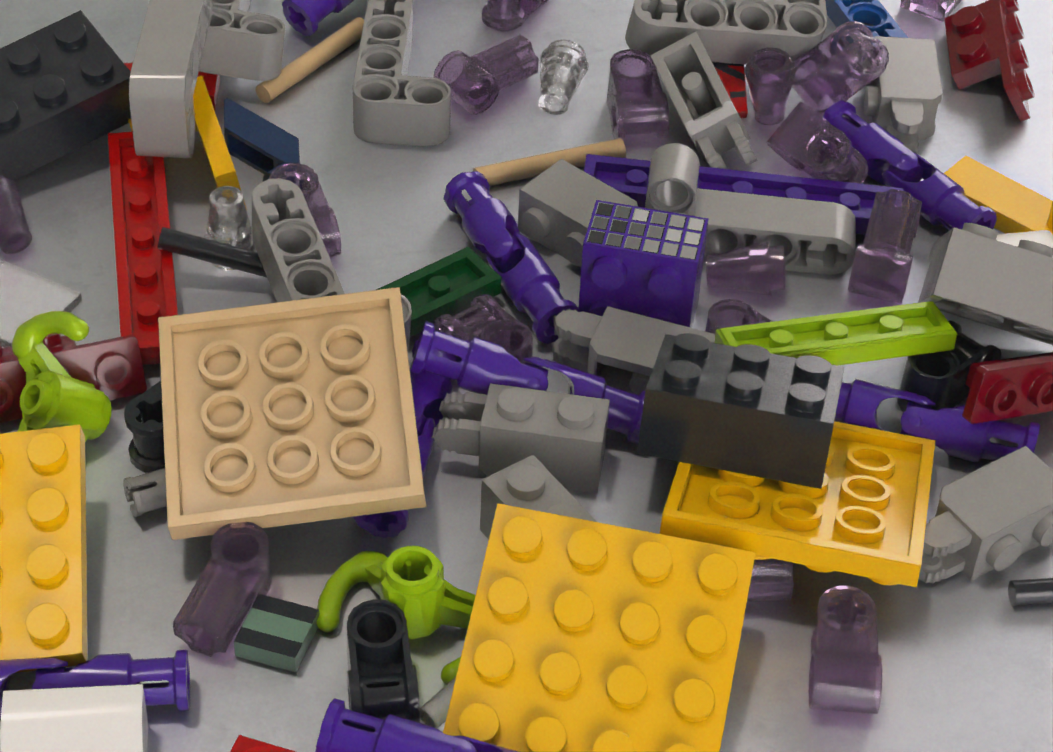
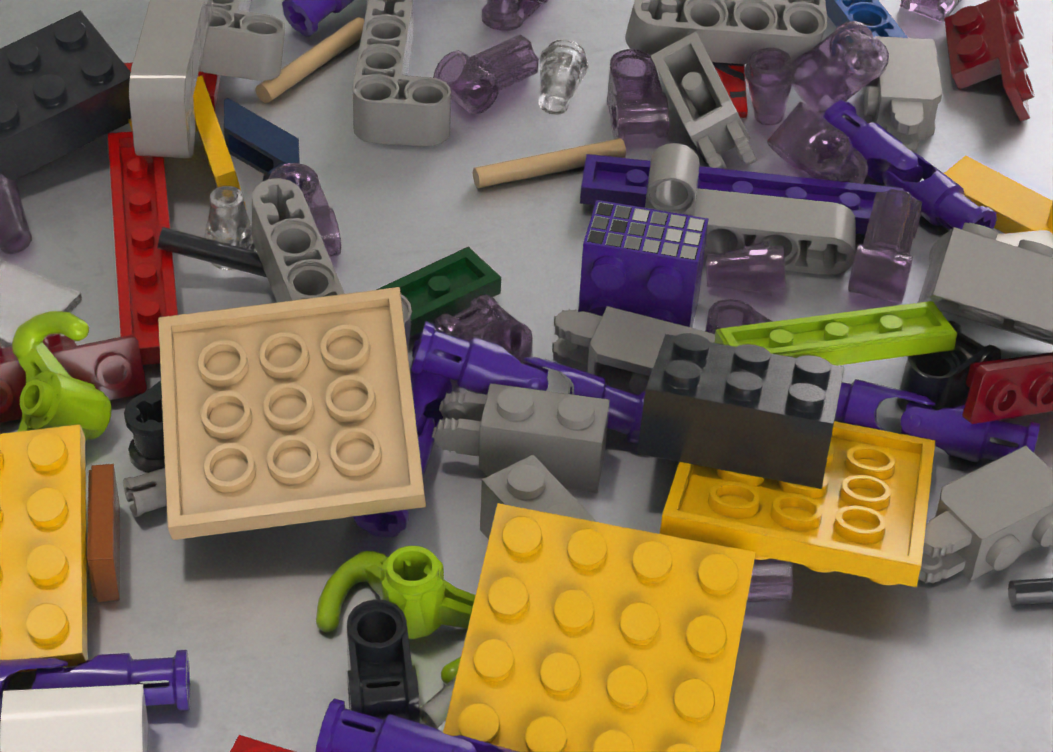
clear purple piece [173,522,272,657] -> none
tile [234,593,319,672] -> none
dark purple piece [443,171,580,344] -> none
light grey hinge [518,159,638,267] -> none
clear purple piece [808,585,882,714] -> none
none -> dark orange tile [87,464,120,602]

